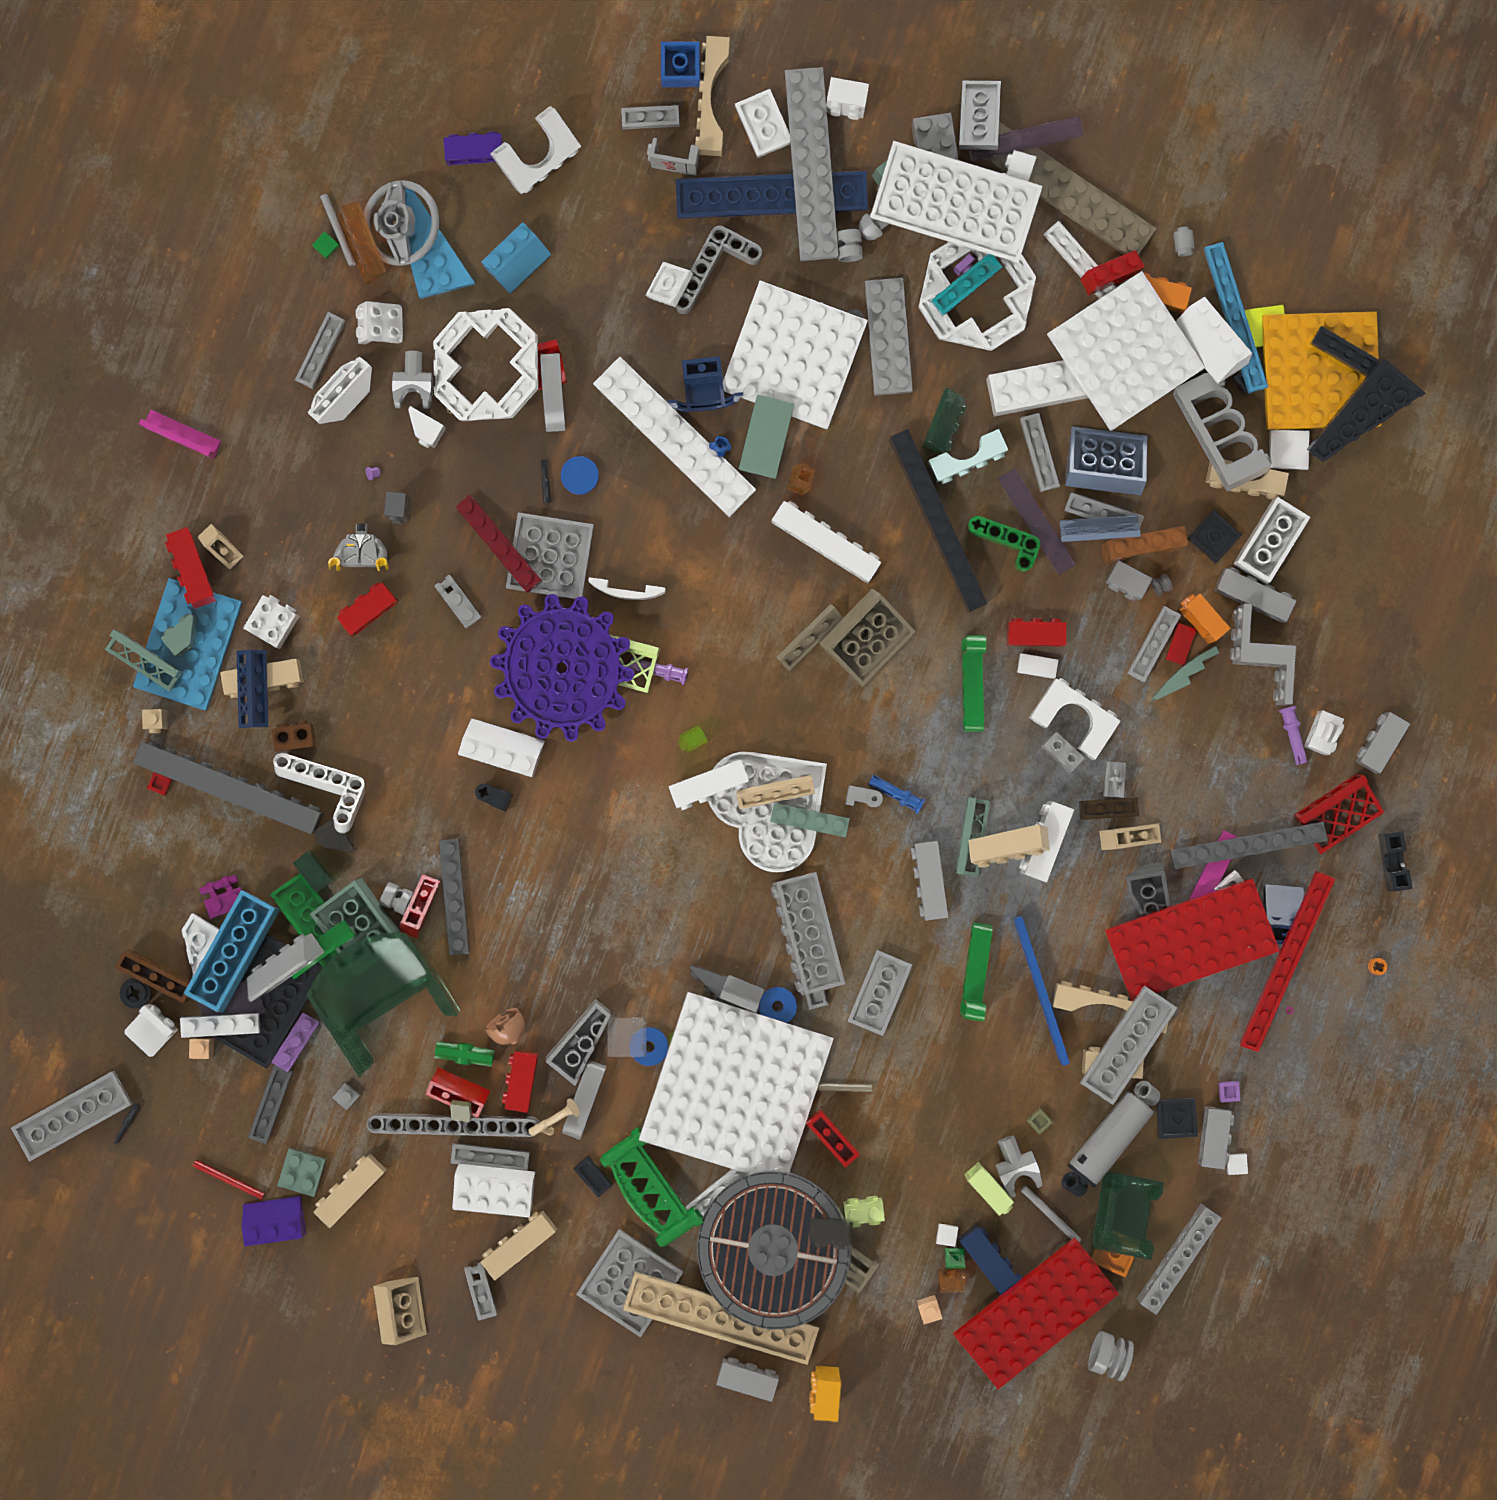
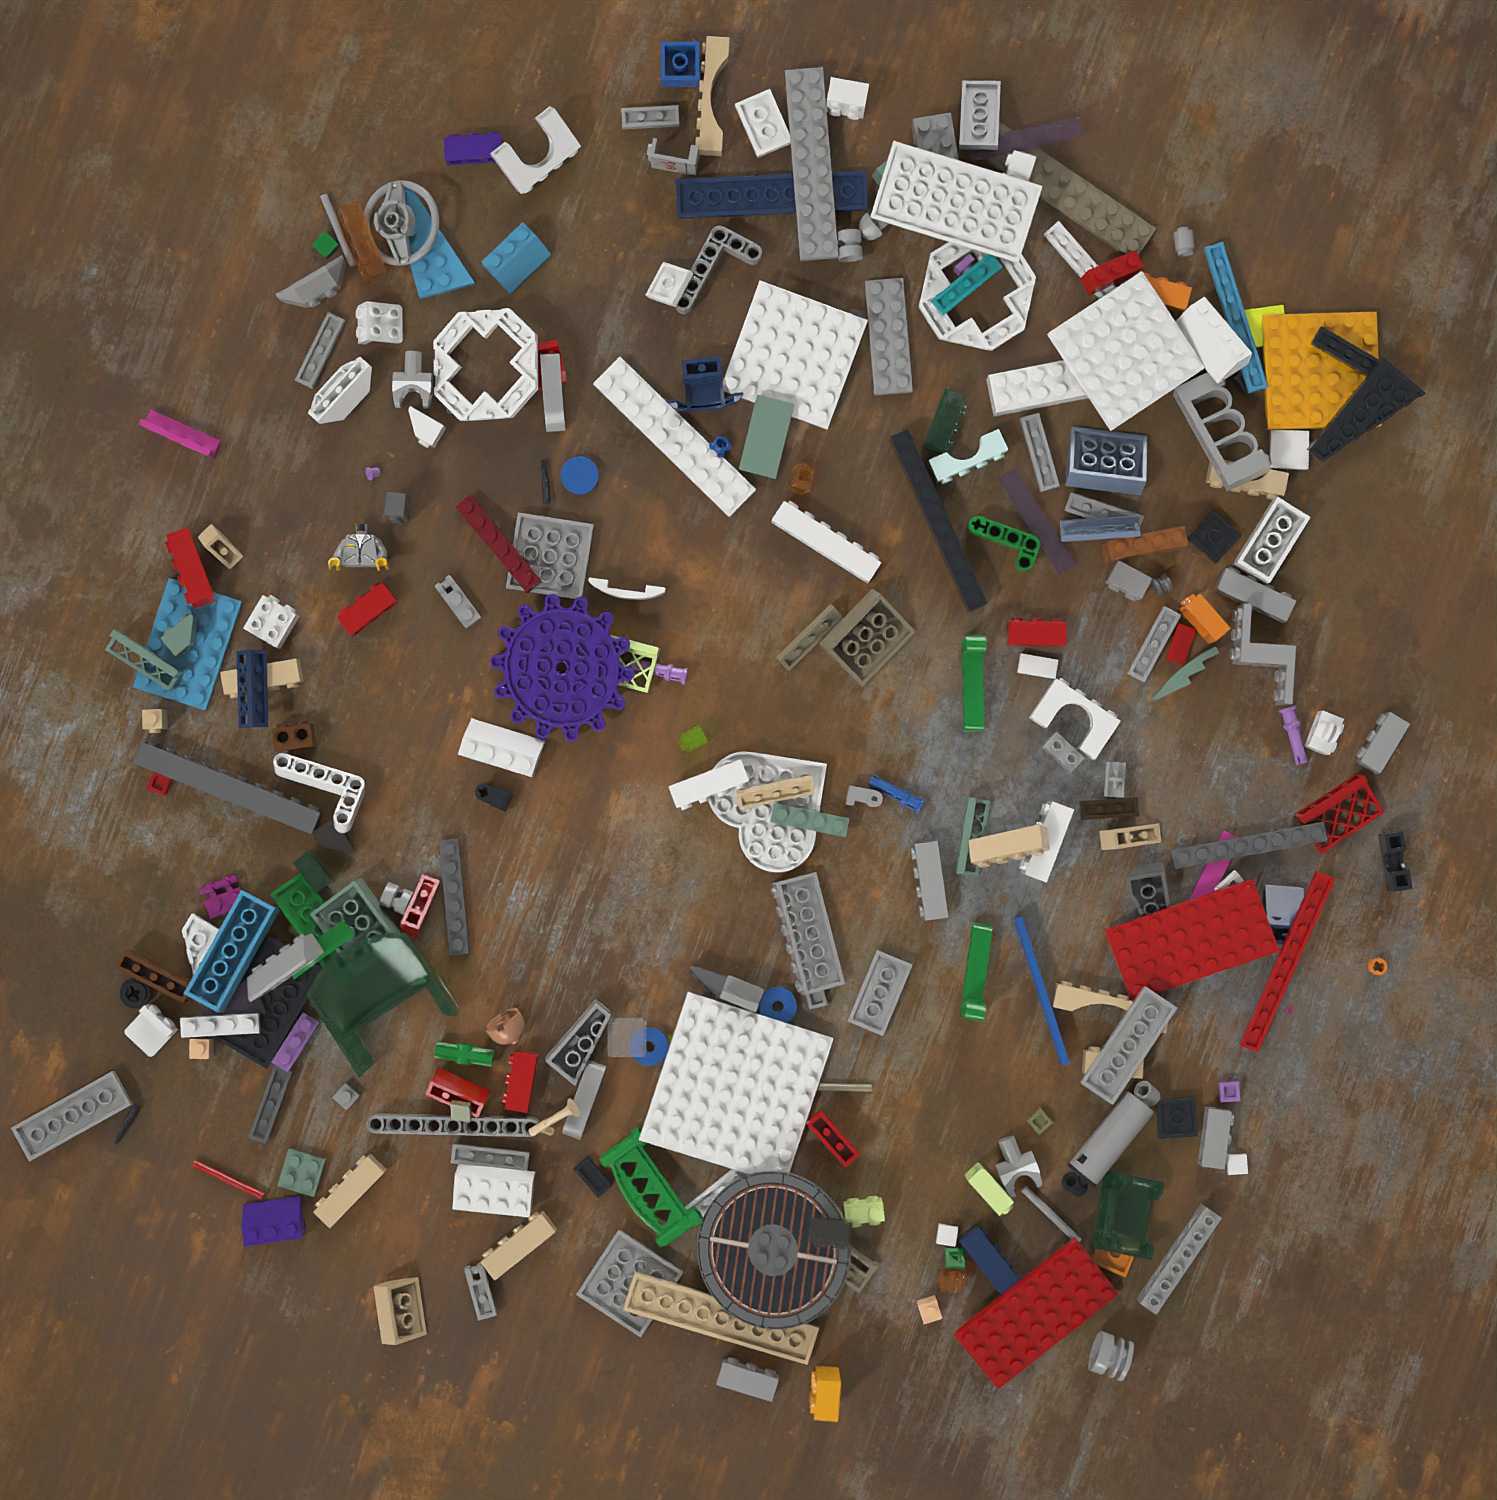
none -> light grey wedge [276,255,347,308]

